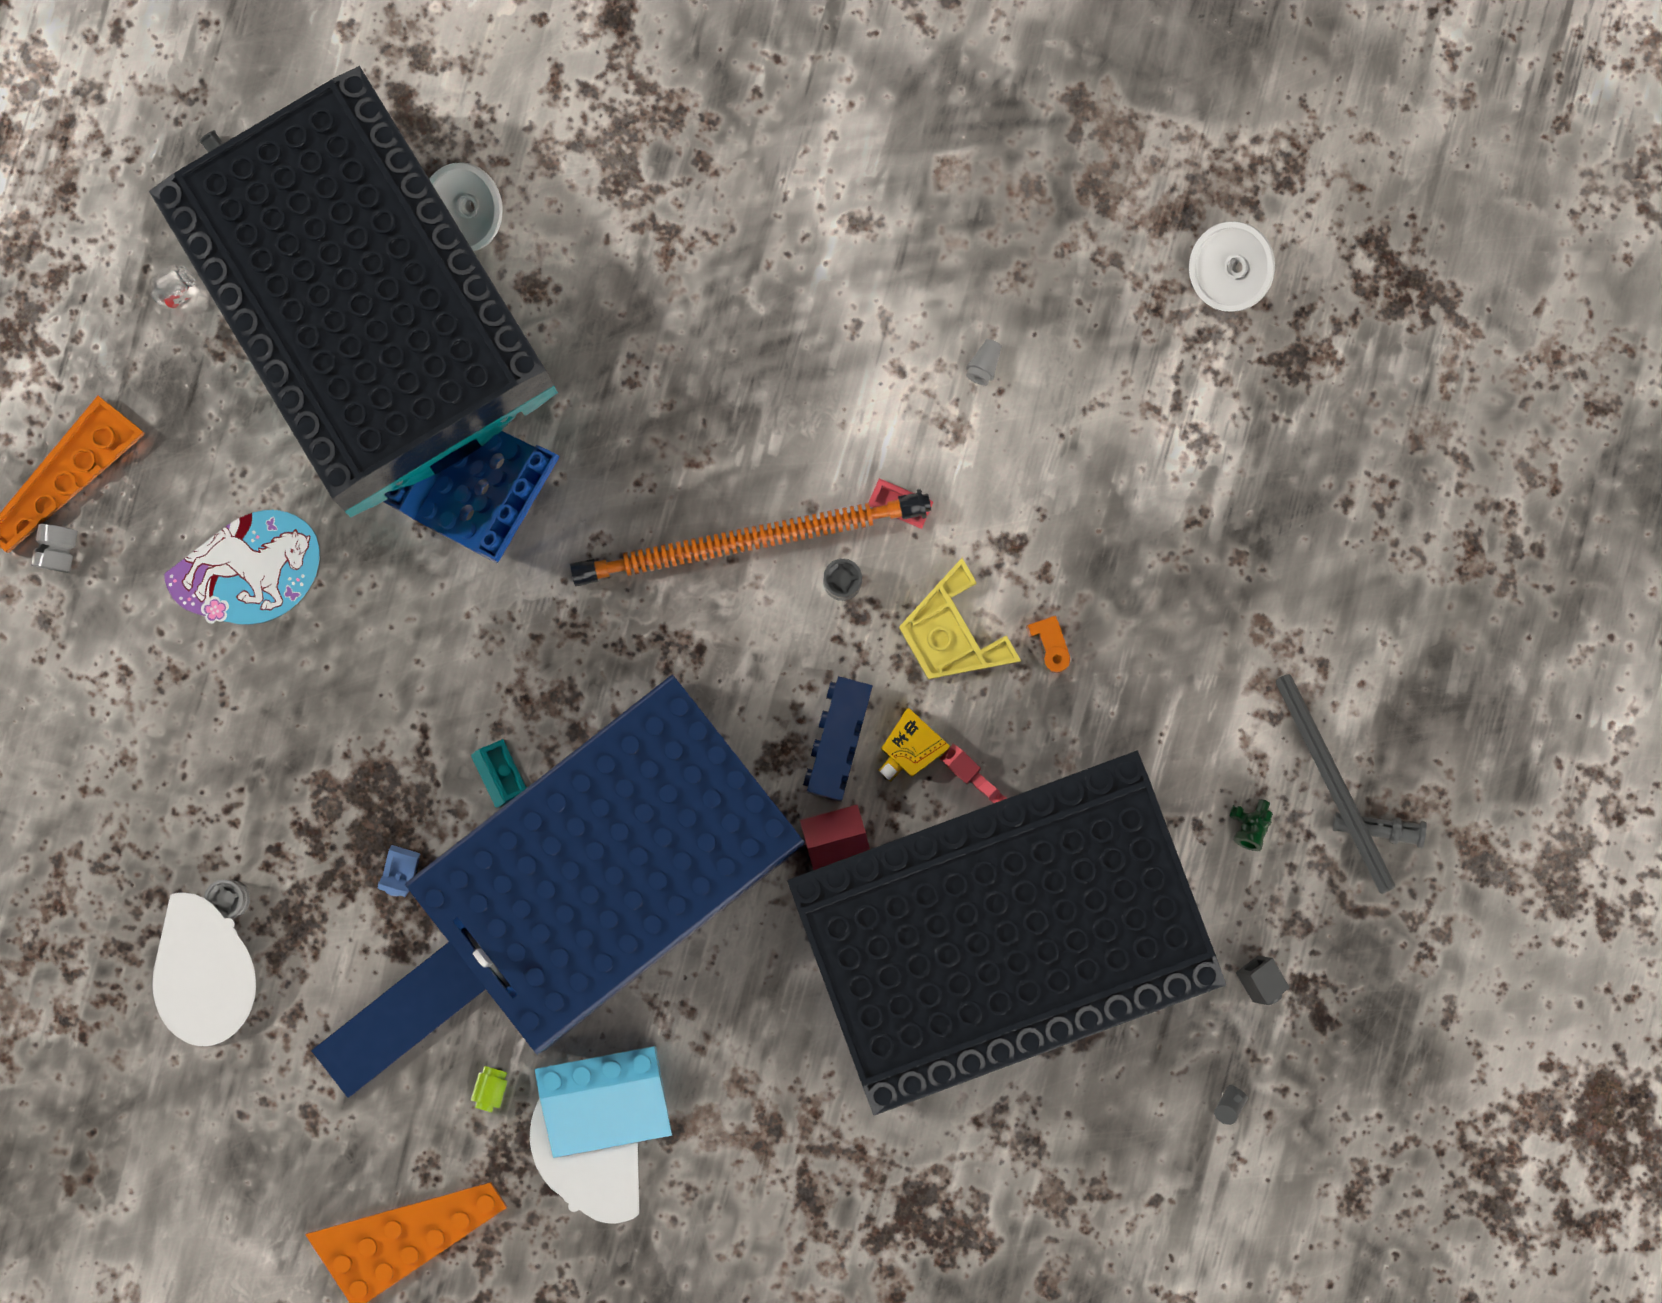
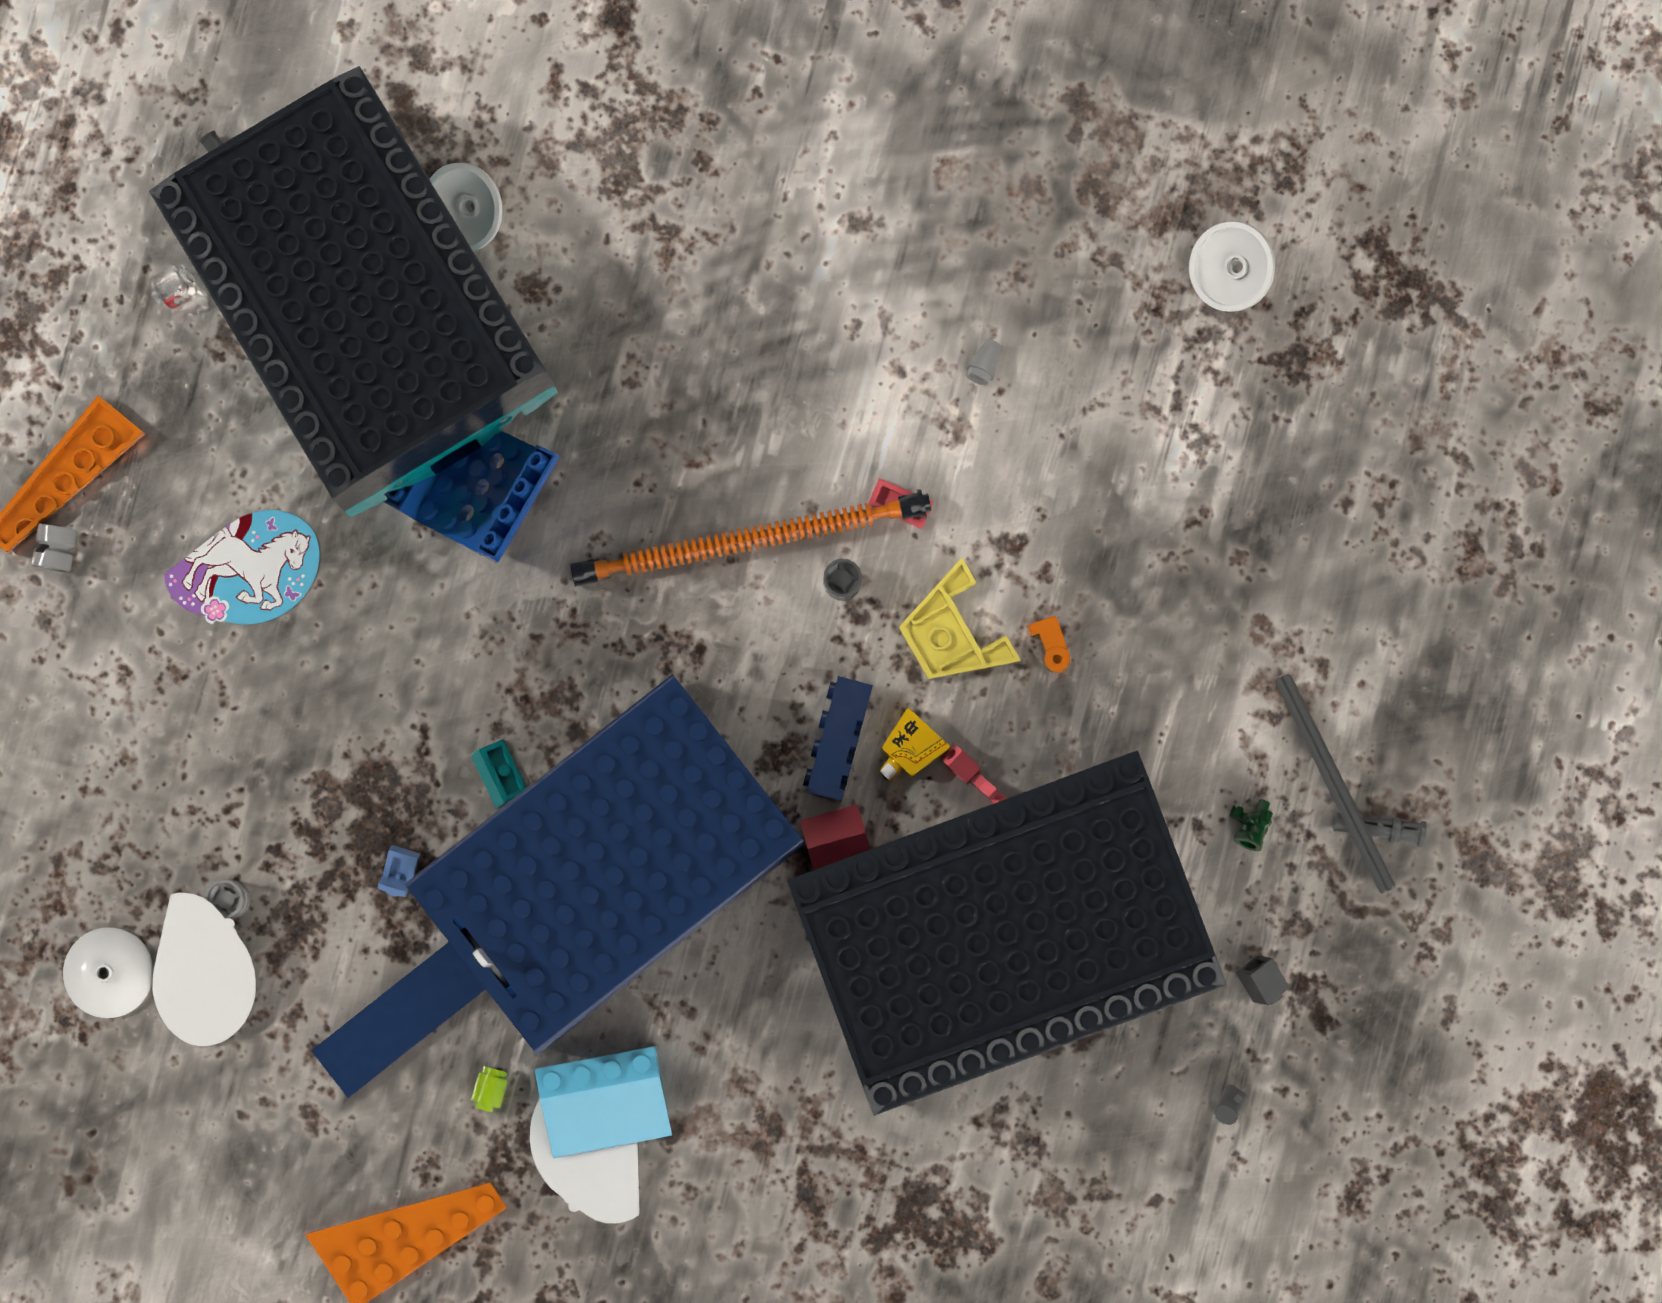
none -> white dish [63,927,154,1018]

